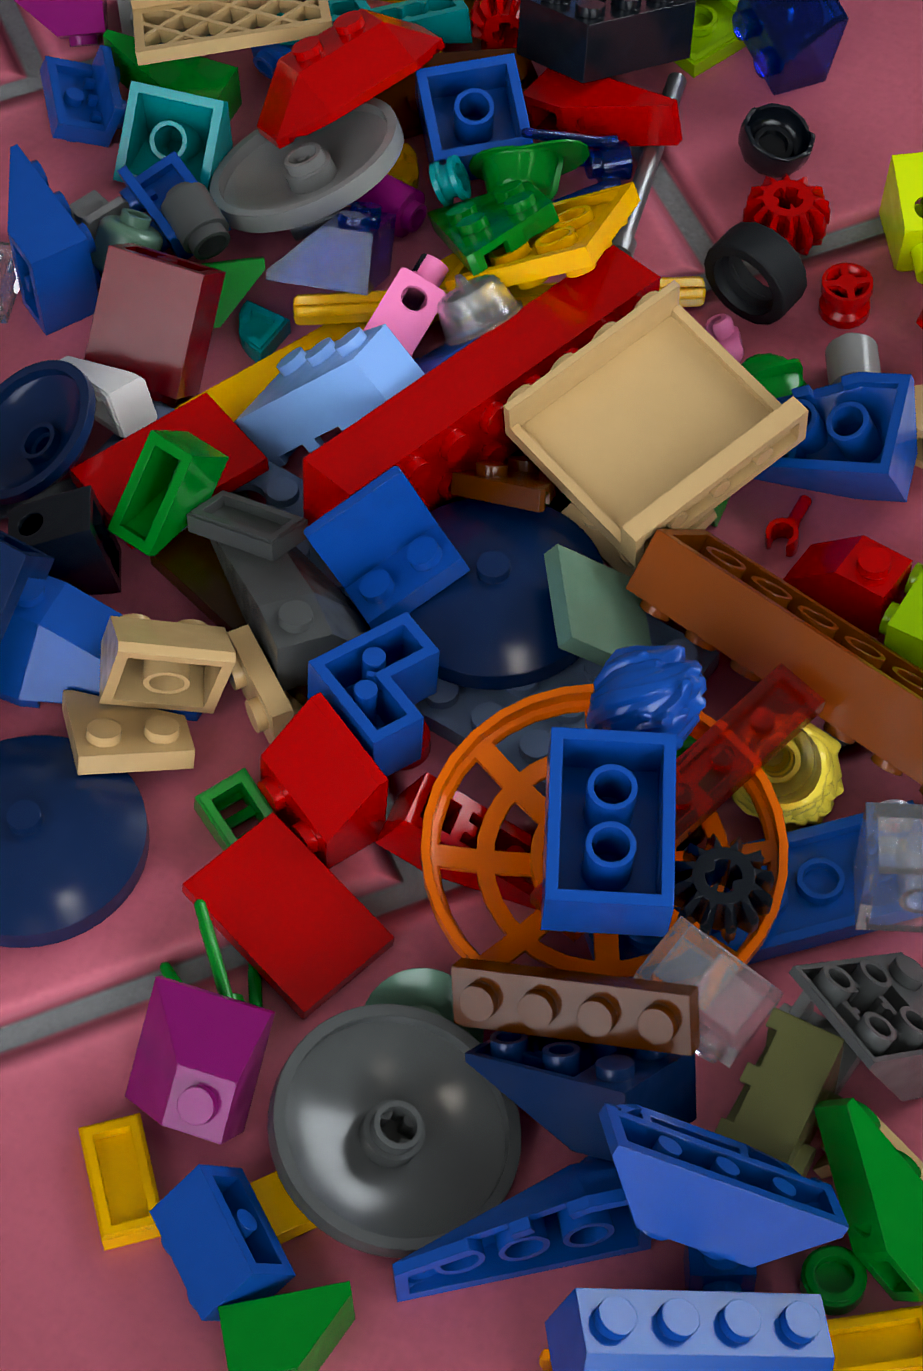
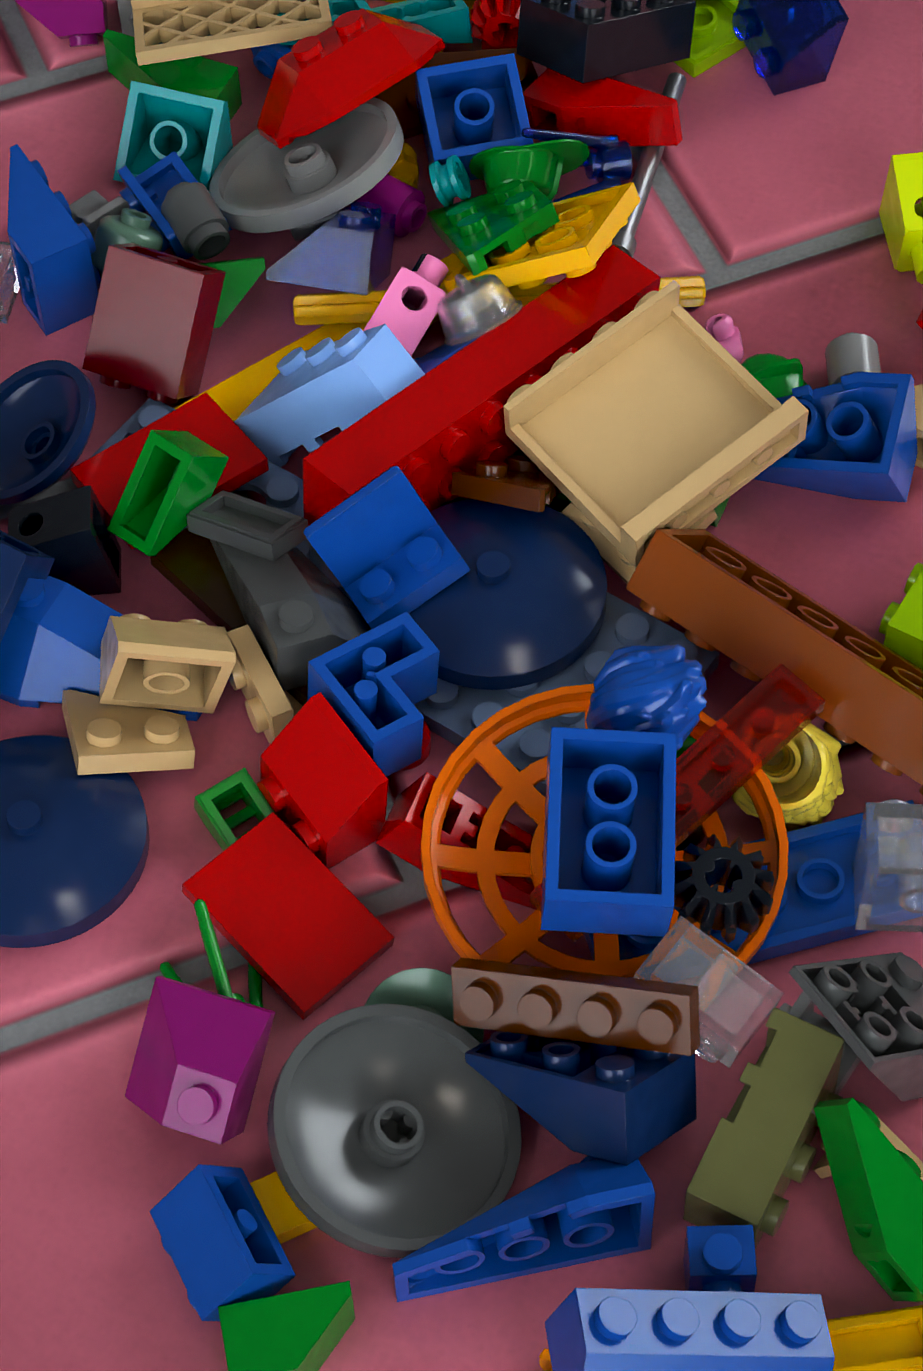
blue bracket [40,45,127,147] -> none
white slope [60,356,157,438] -> none
yellow tile [78,1113,161,1251] -> none
teal tile [239,300,291,362] -> none
sand green tile [544,544,652,667] -> none
blue wedge [598,1103,850,1268] -> none
black tyre [704,222,807,325] -> none
black hair [738,103,815,178] -> none
red gear [743,173,831,256] -> none
red hand [765,495,812,557] -> none
red slope [783,535,913,638] -> none
green tile [799,1245,867,1316] -> none
red wheel [818,263,874,329] -> none

